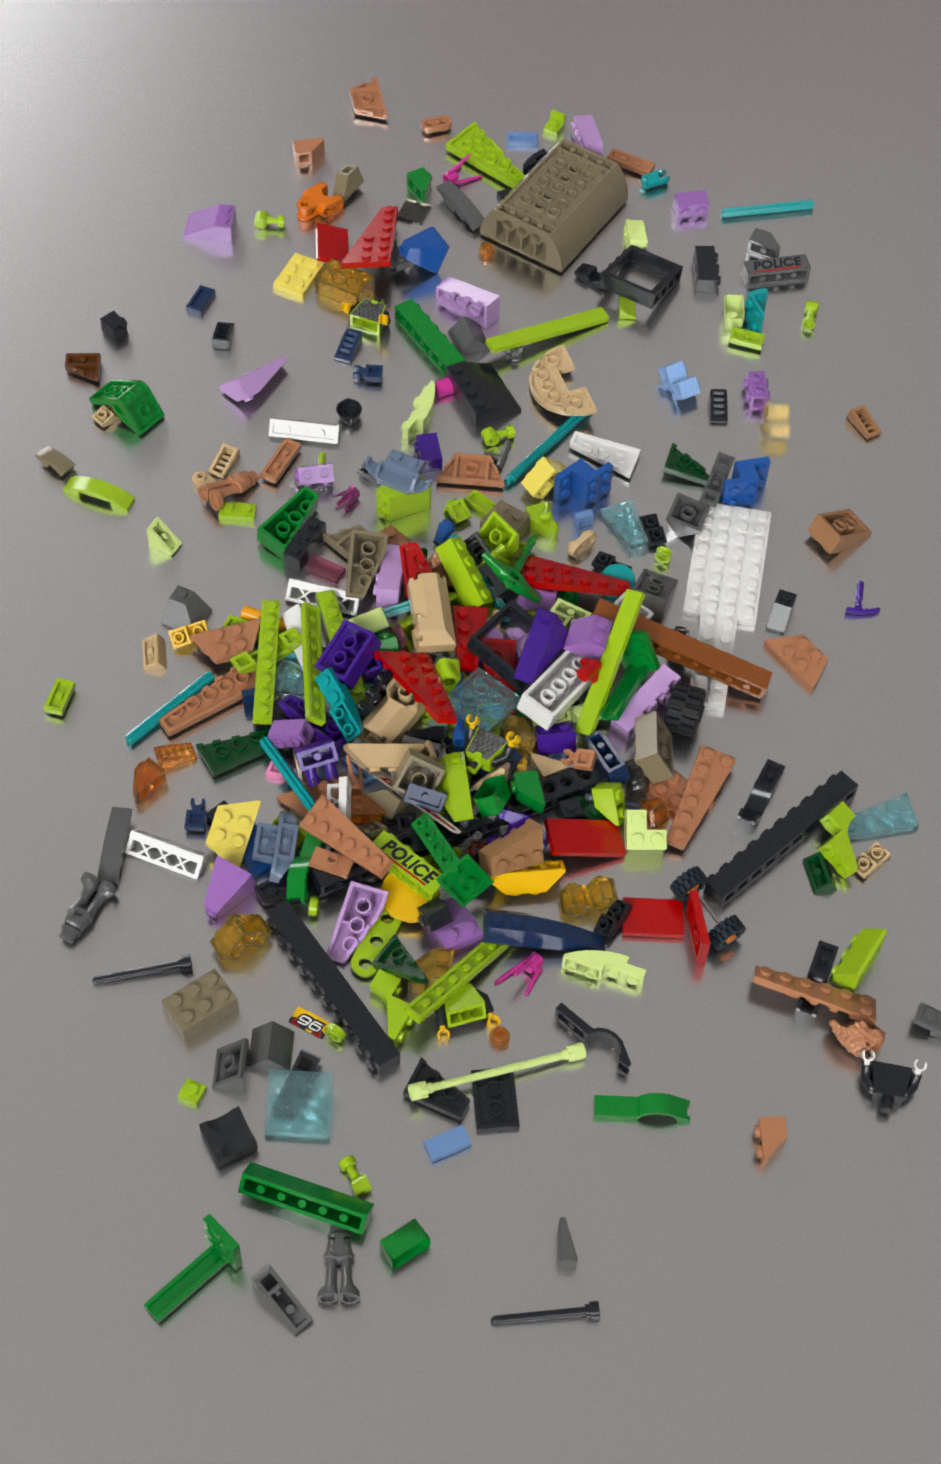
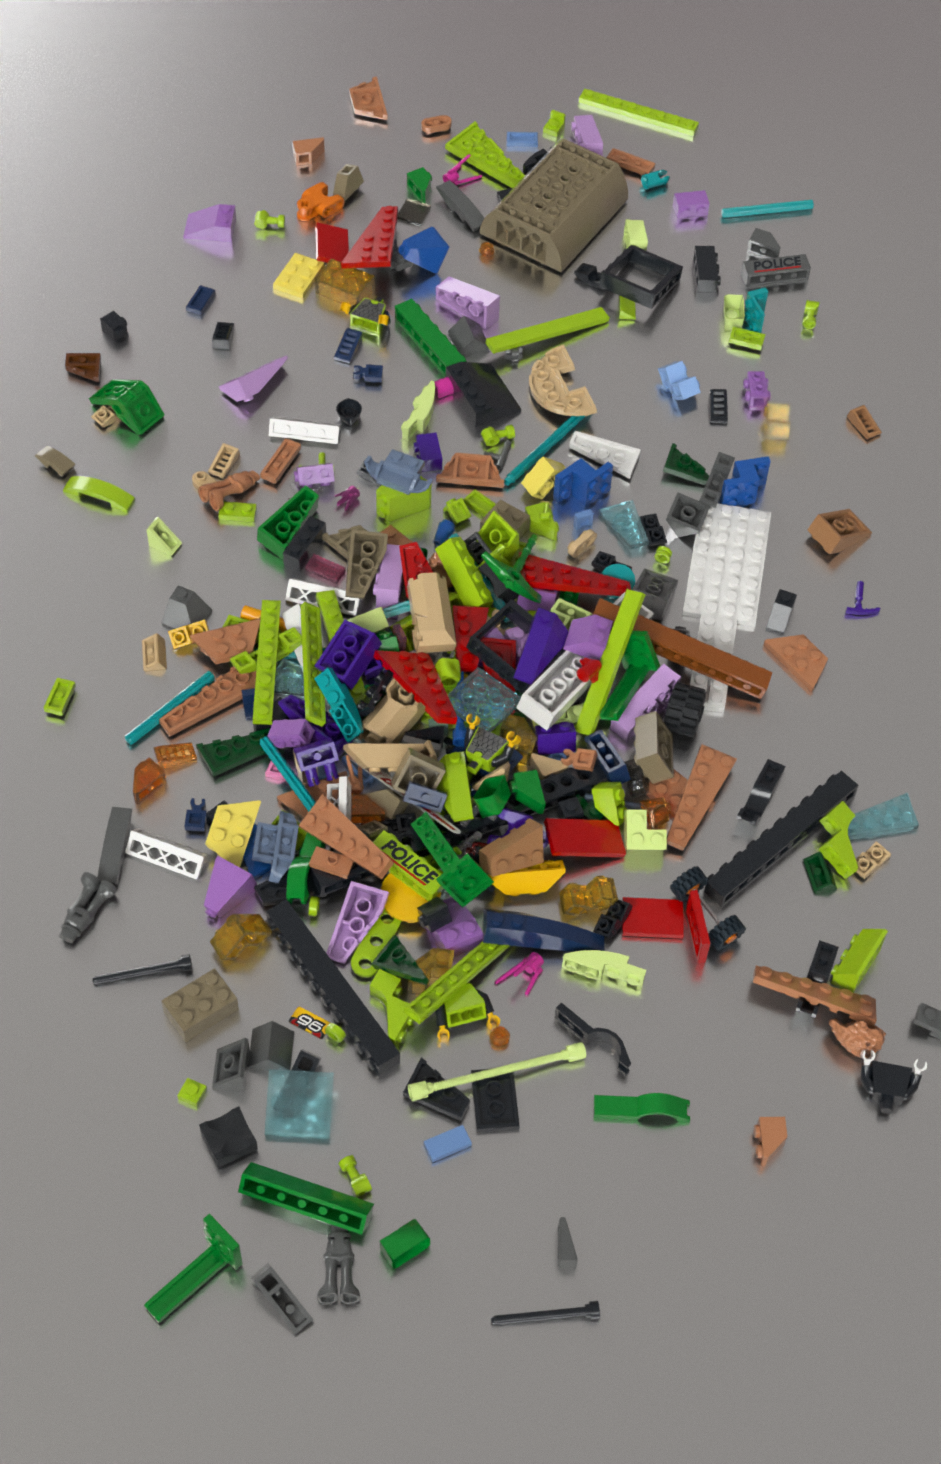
none -> lime plate [579,88,699,136]

